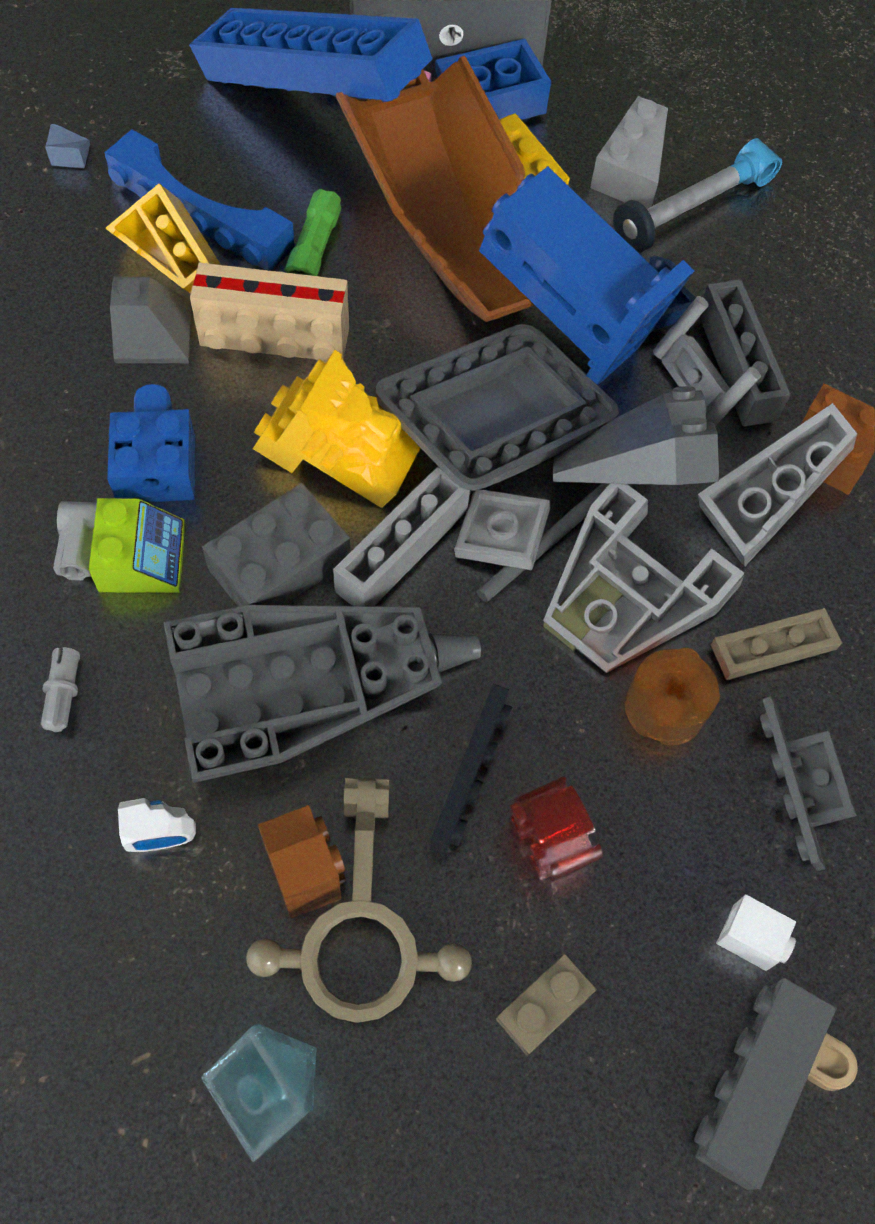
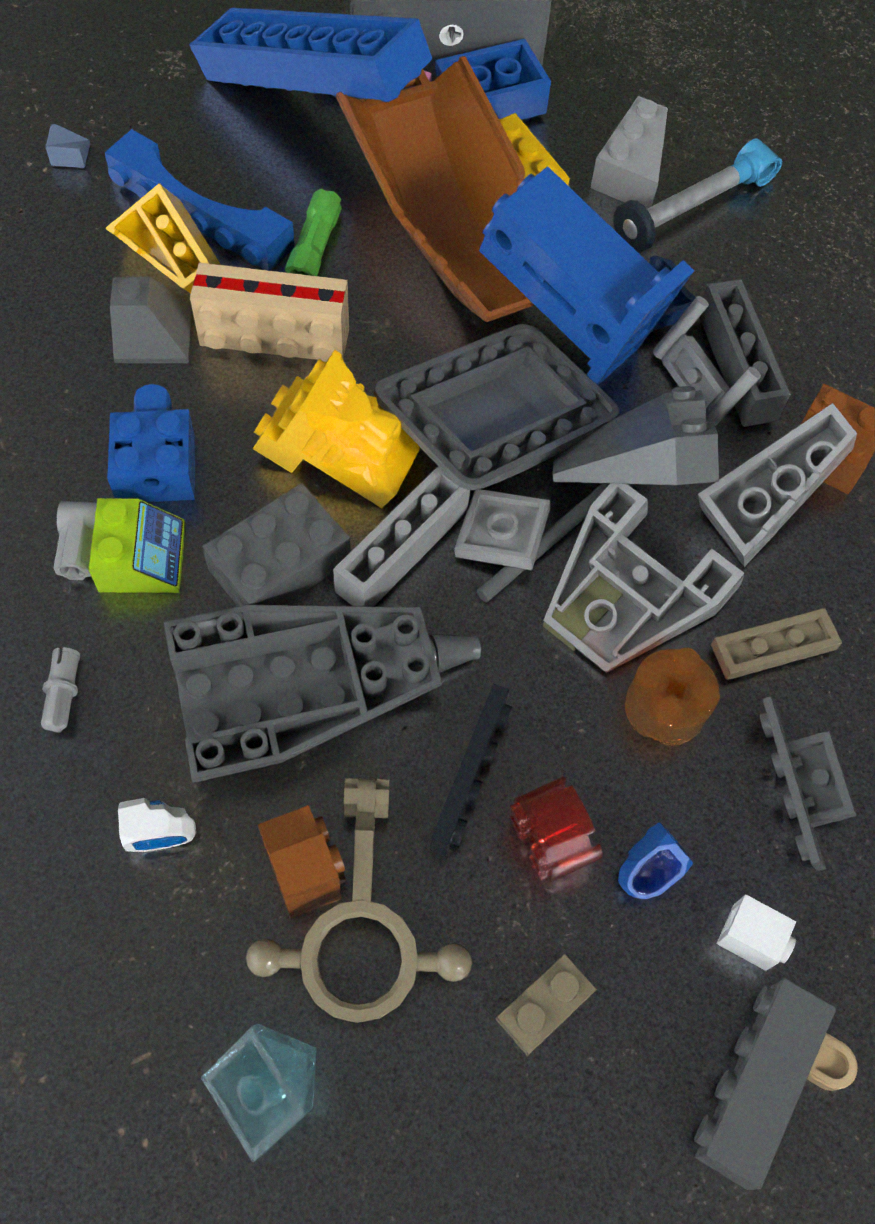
none -> rock [618,822,693,899]

